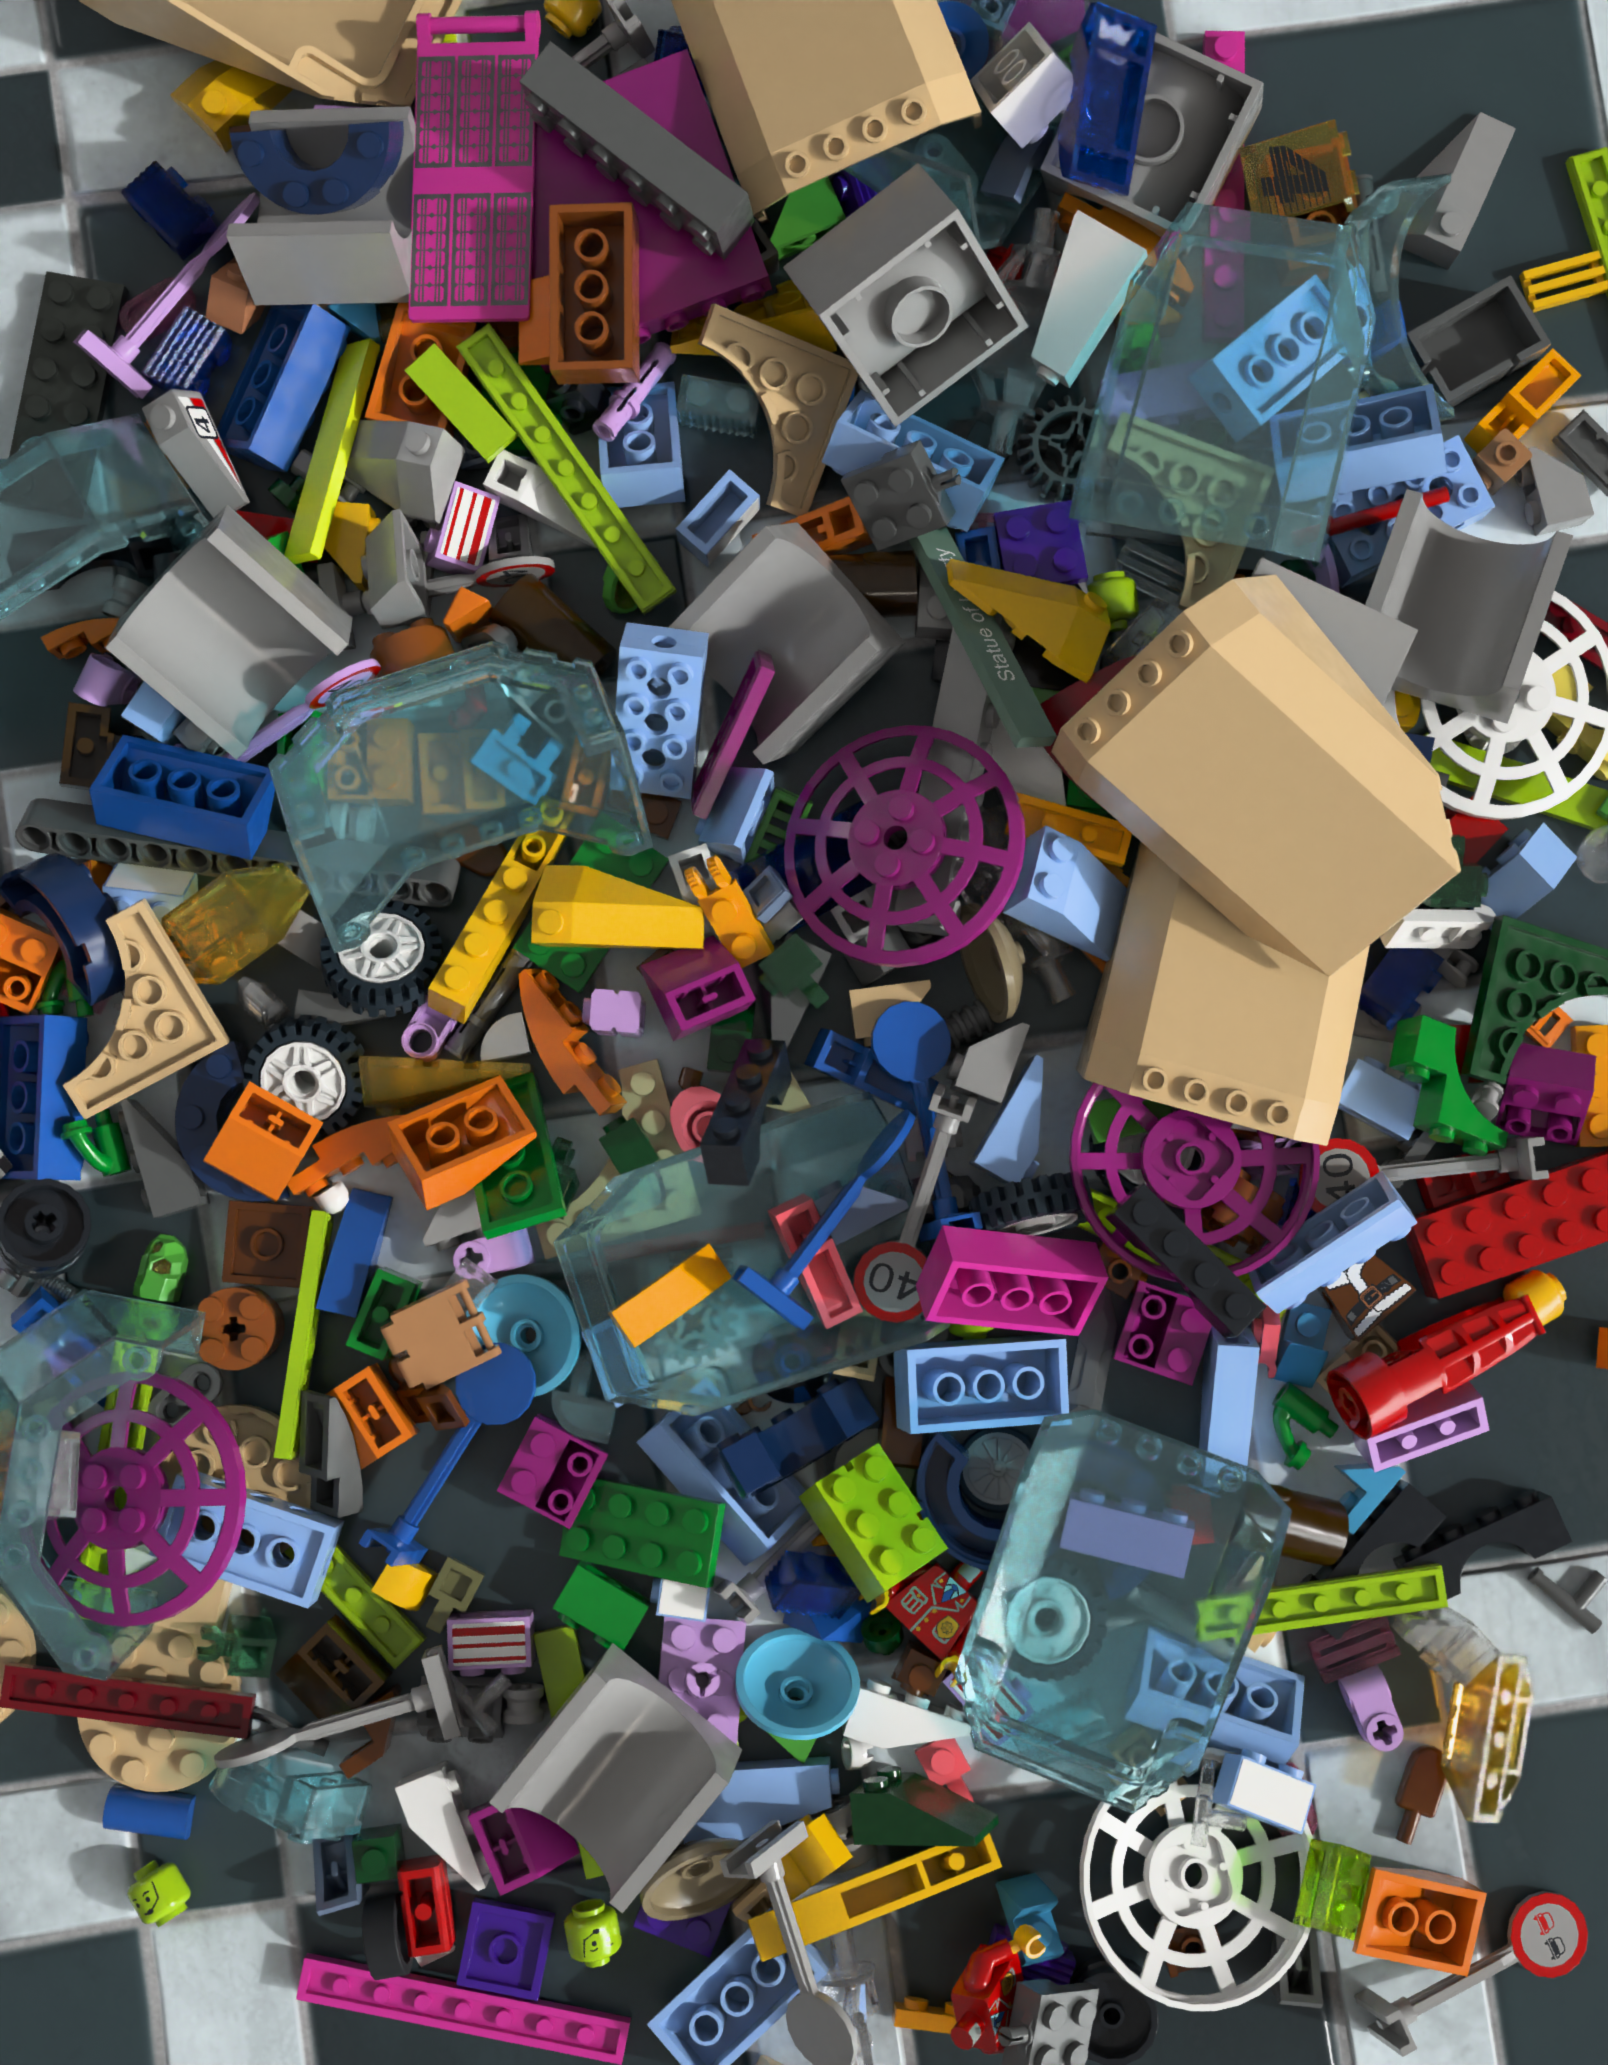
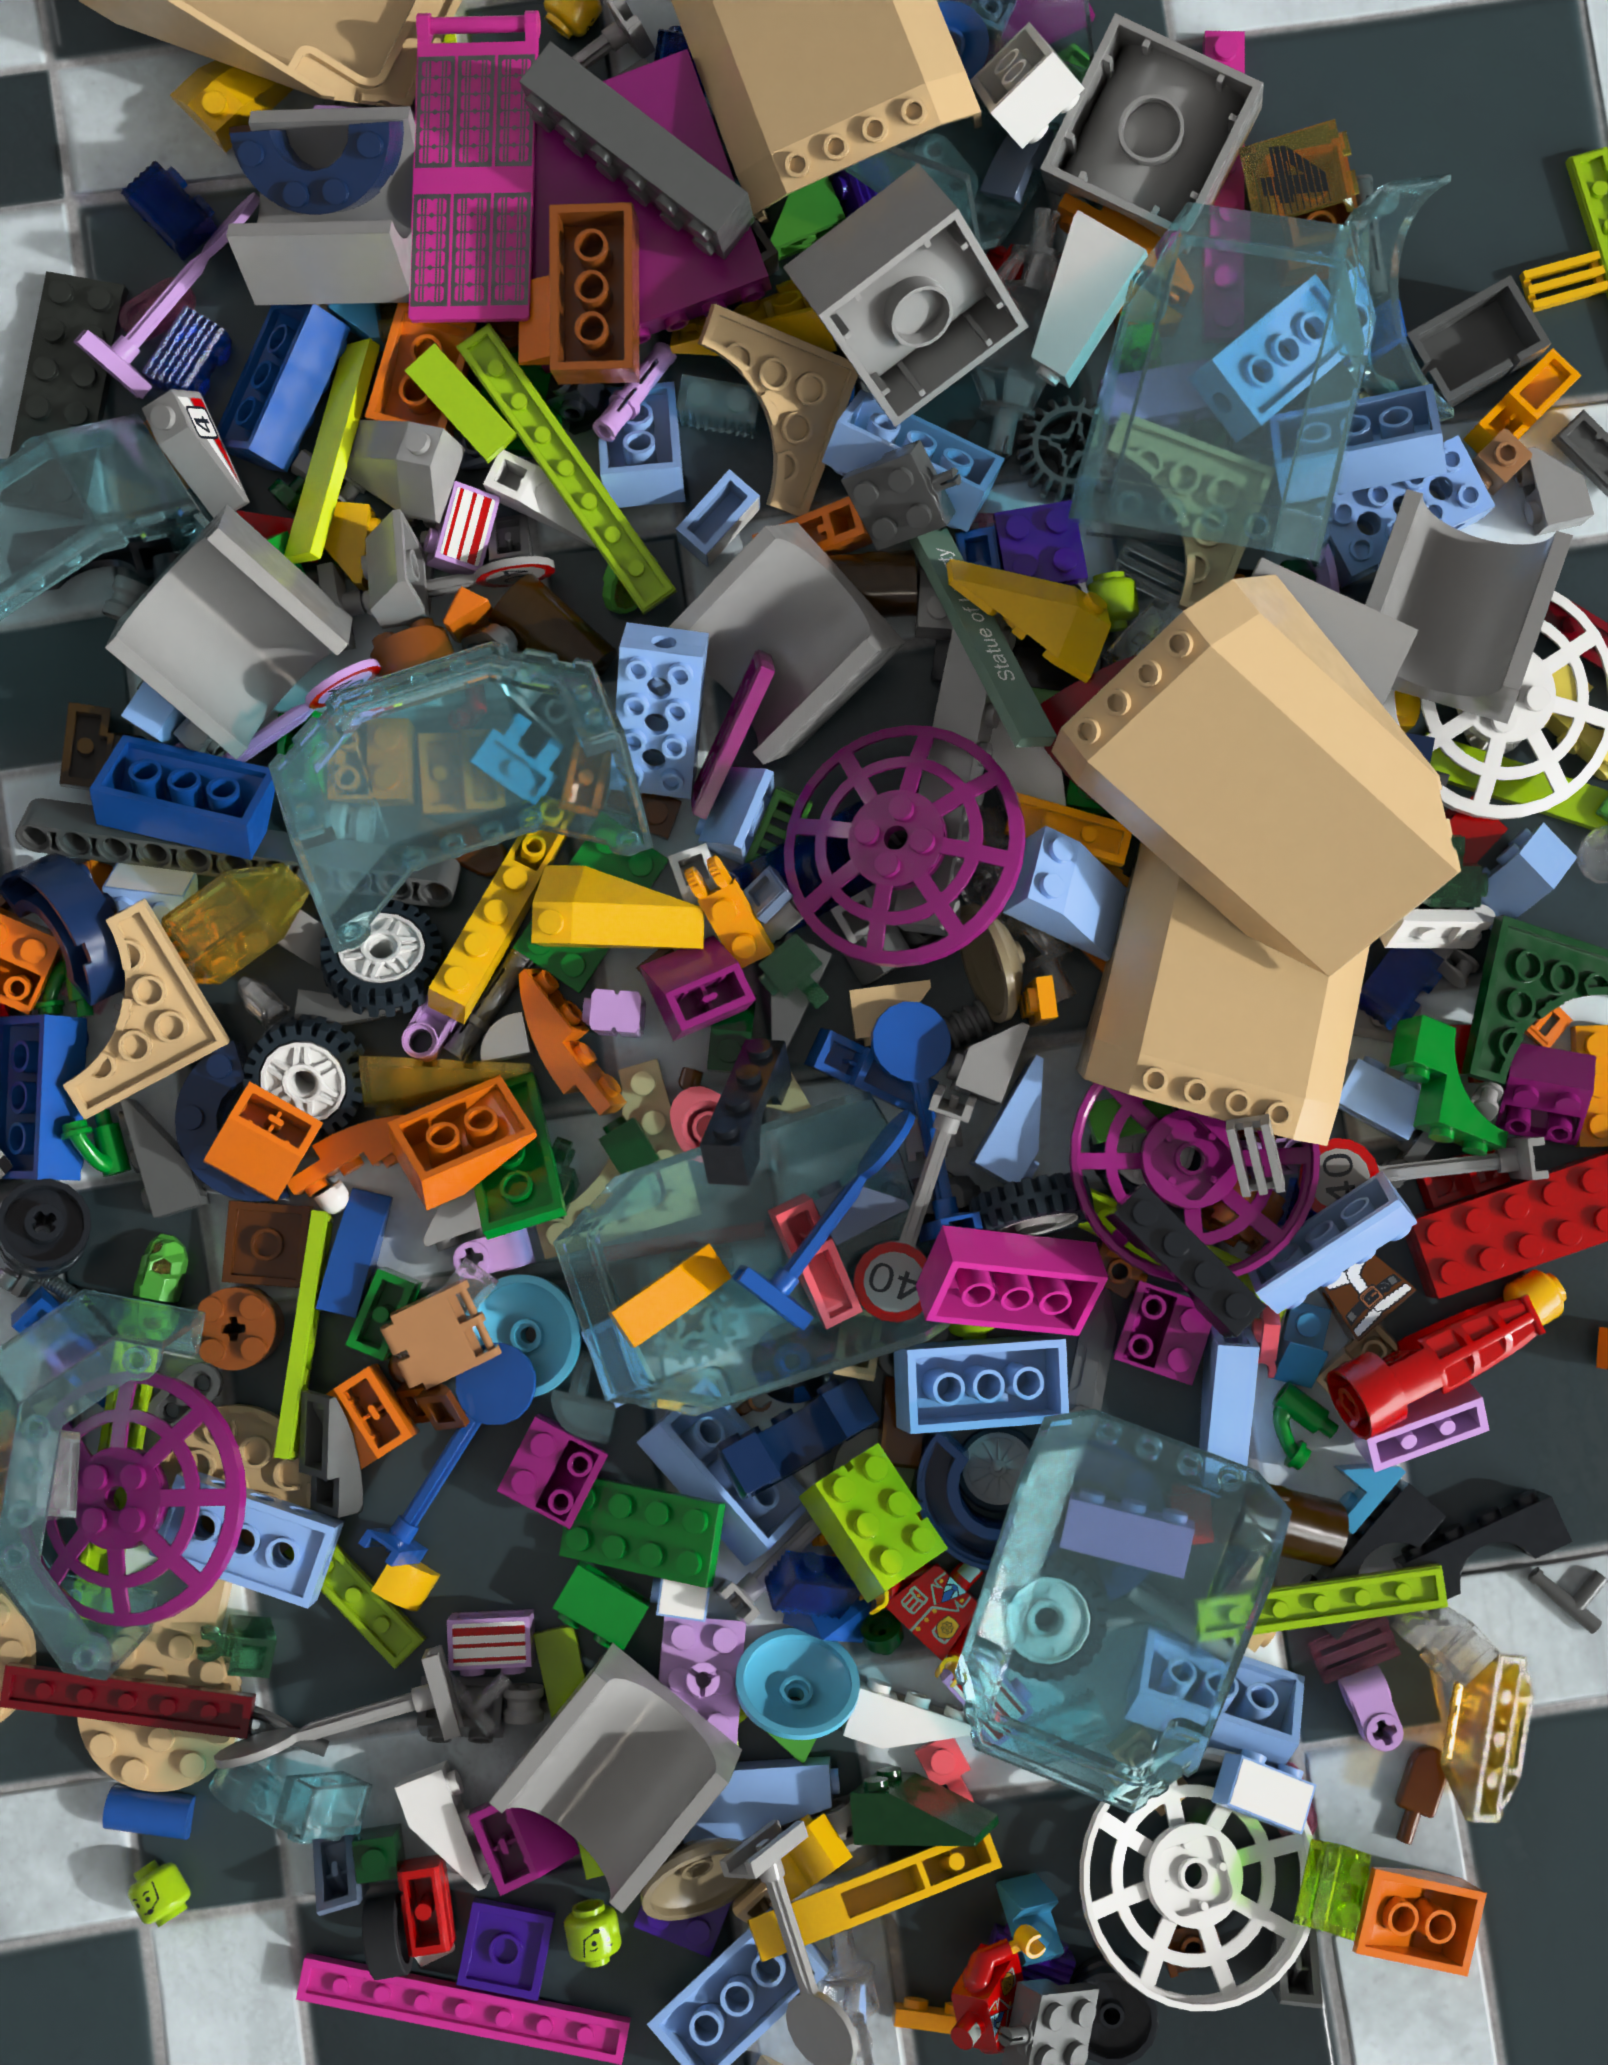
orange slope [40,618,120,659] -> none
lavender piece [73,653,142,707] -> none
nougat slope [205,257,266,334] -> none
dark brown slope [275,1614,393,1719] -> none
reddish brown slope [339,1683,402,1779] -> none
olive plate [426,1555,485,1634] -> none
white hinge [841,1736,874,1770] -> none
reddish brown brick [891,1640,948,1697] -> none
clear blue slope [1058,2,1157,196] -> none
clear piece [1190,1758,1247,1848] -> none
red bar [1288,486,1450,547] -> none
light grey piece [1354,1891,1588,2057] -> none
light grey wedge [1379,112,1516,270] -> none
none -> light orange plate [1019,975,1058,1027]
none -> light grey tile [1226,1114,1285,1197]

